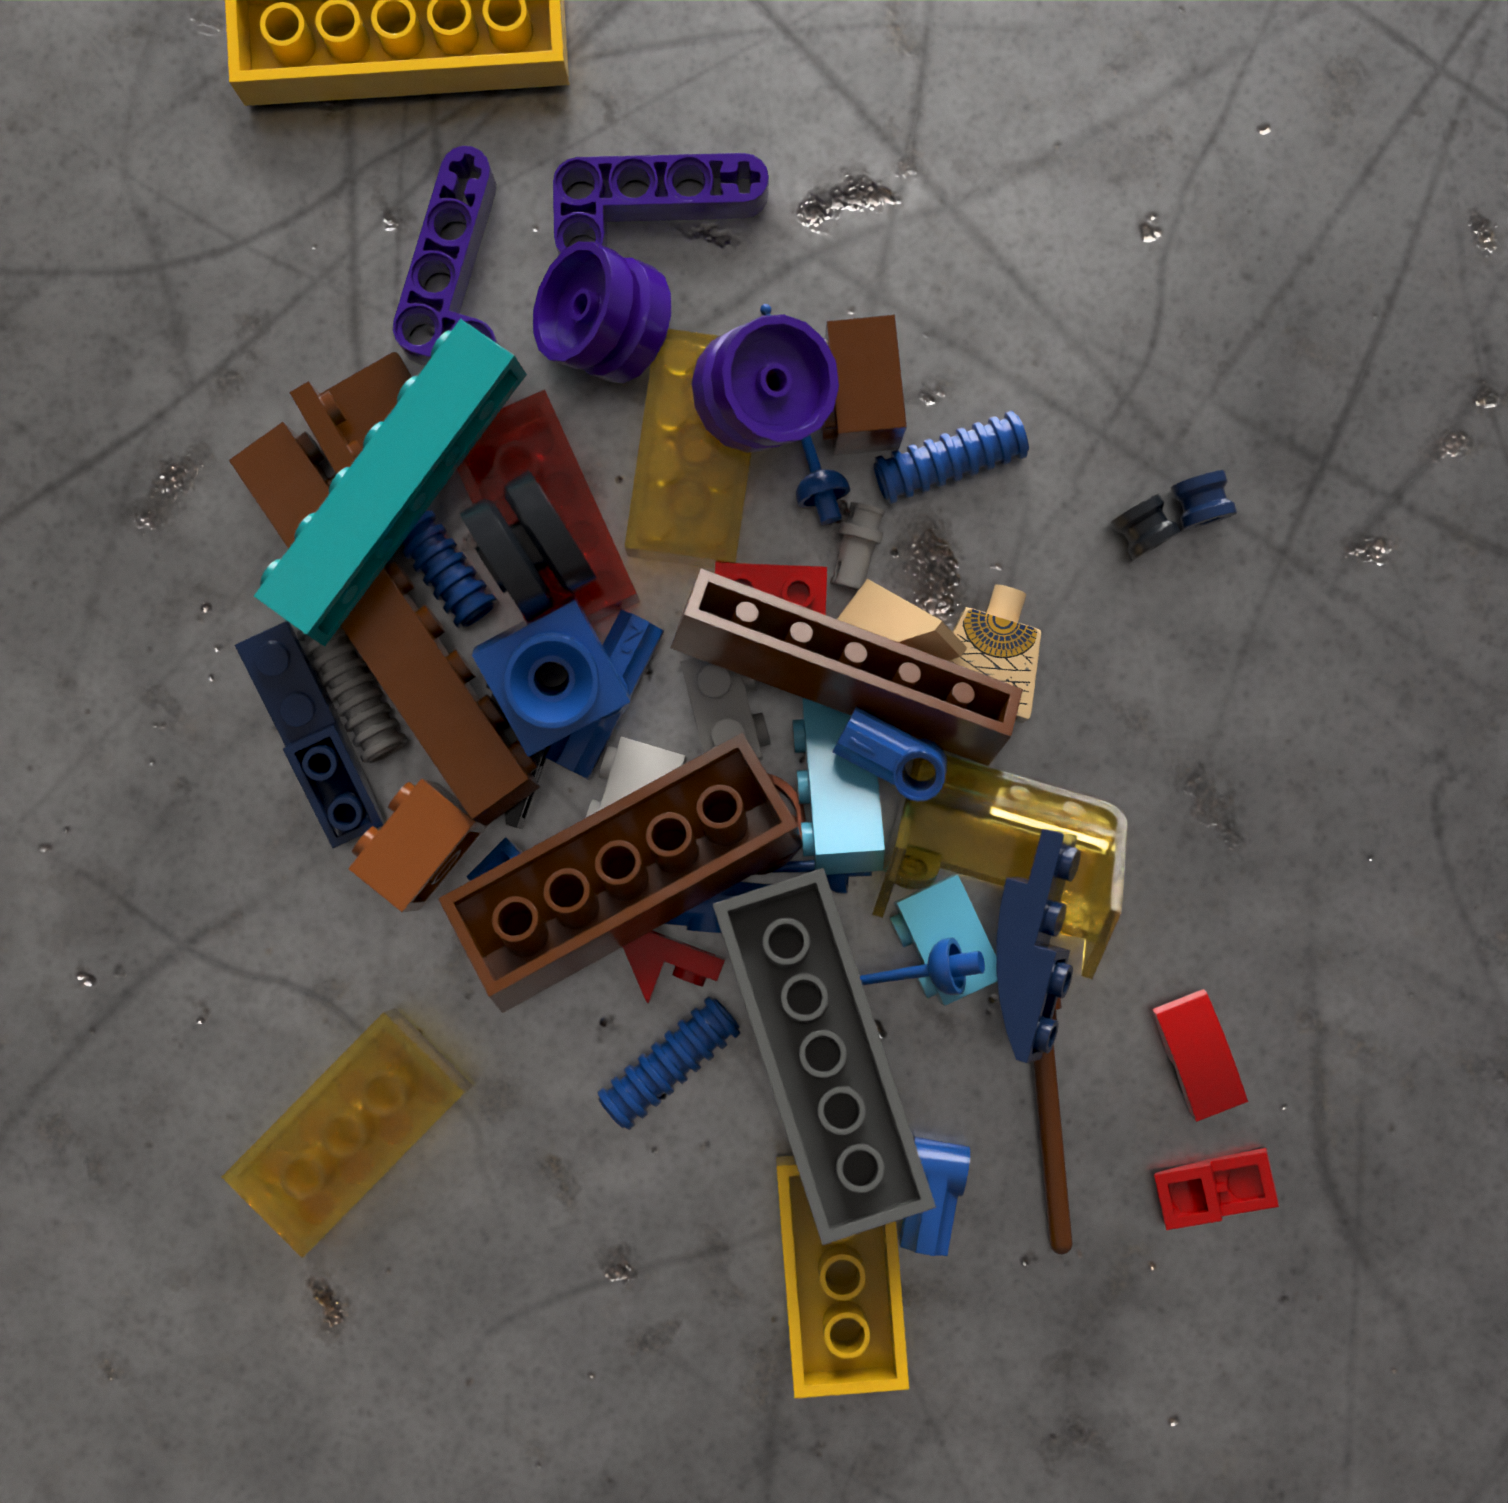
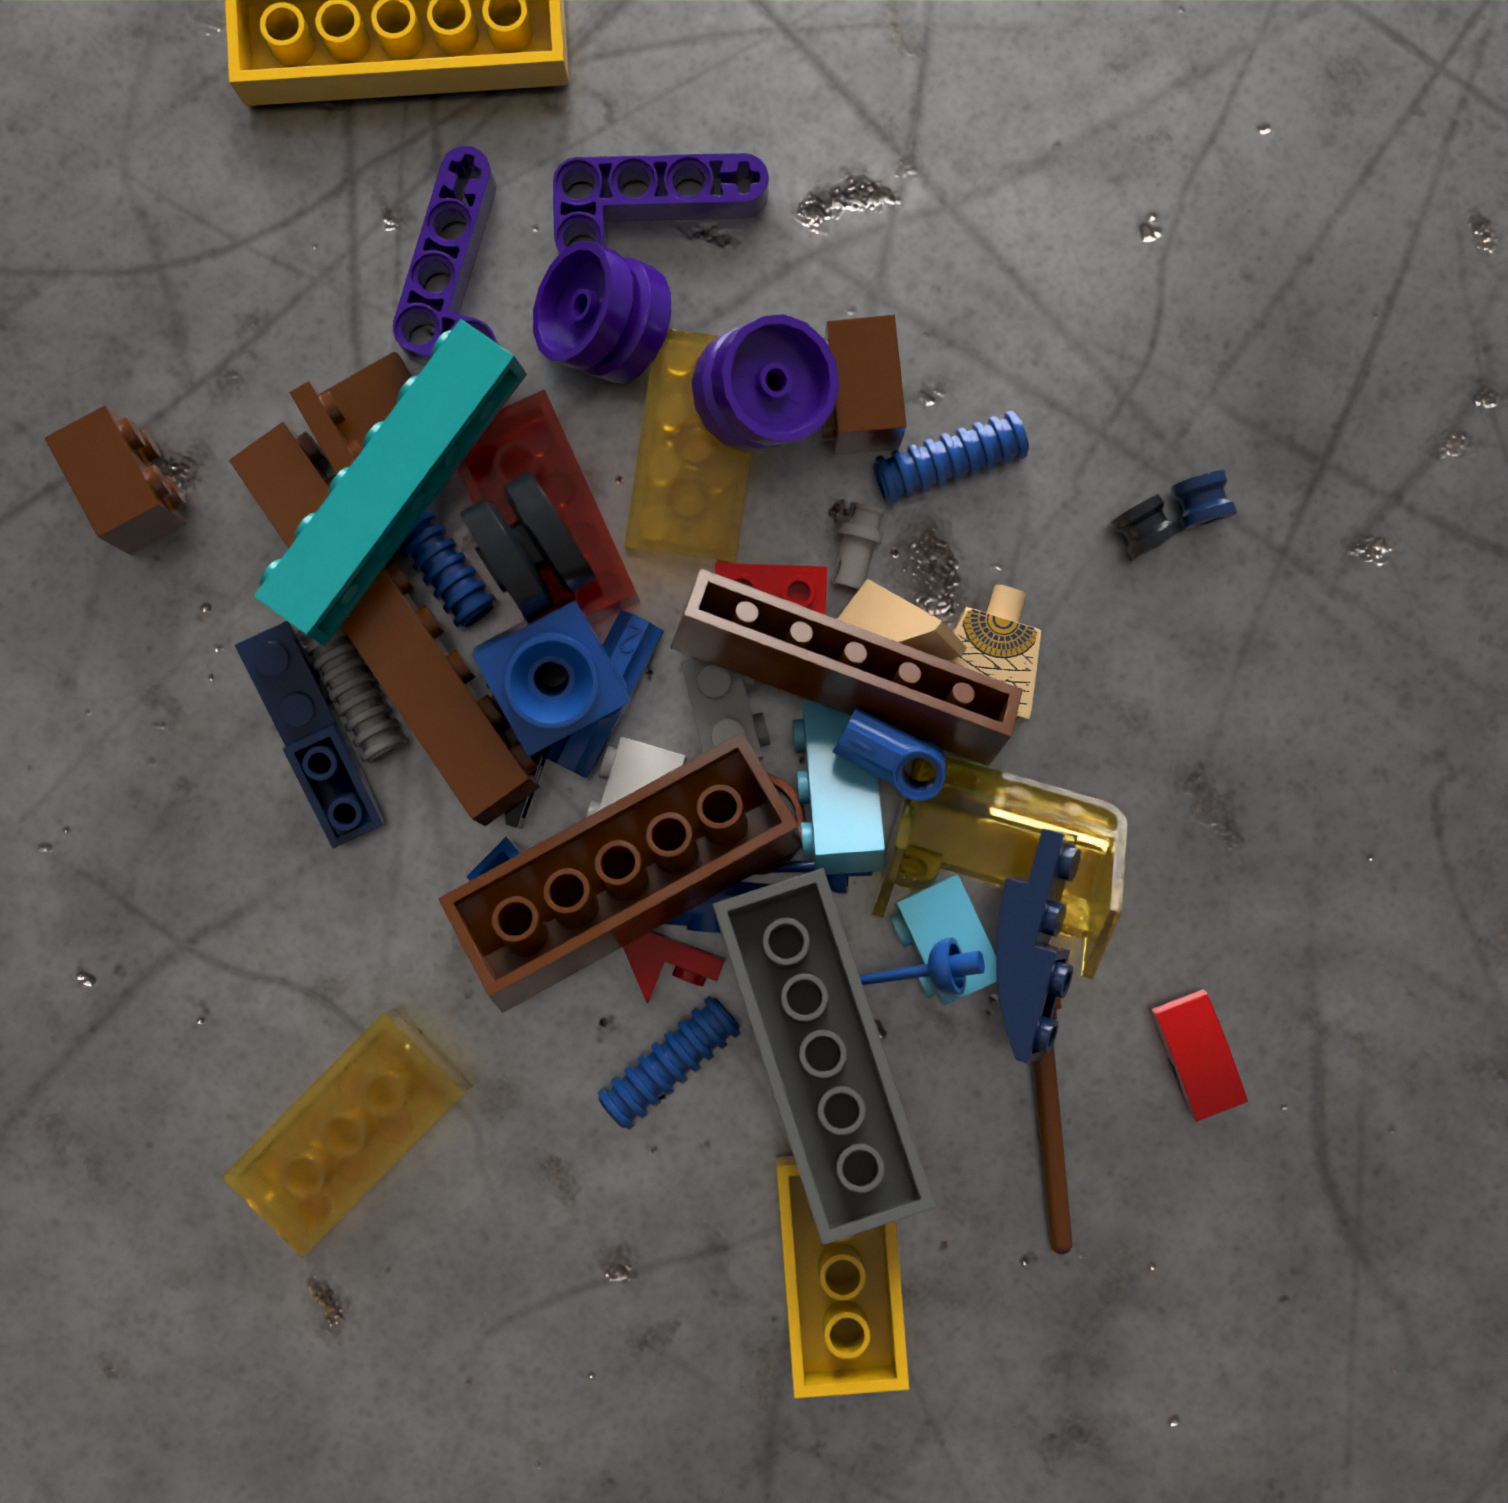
dark orange brick [348,779,489,912] -> none
blue sword [760,304,851,525] -> none
blue piece [899,1137,970,1256] -> none
red slope [1154,1148,1279,1230] -> none
none -> reddish brown brick [44,405,187,554]

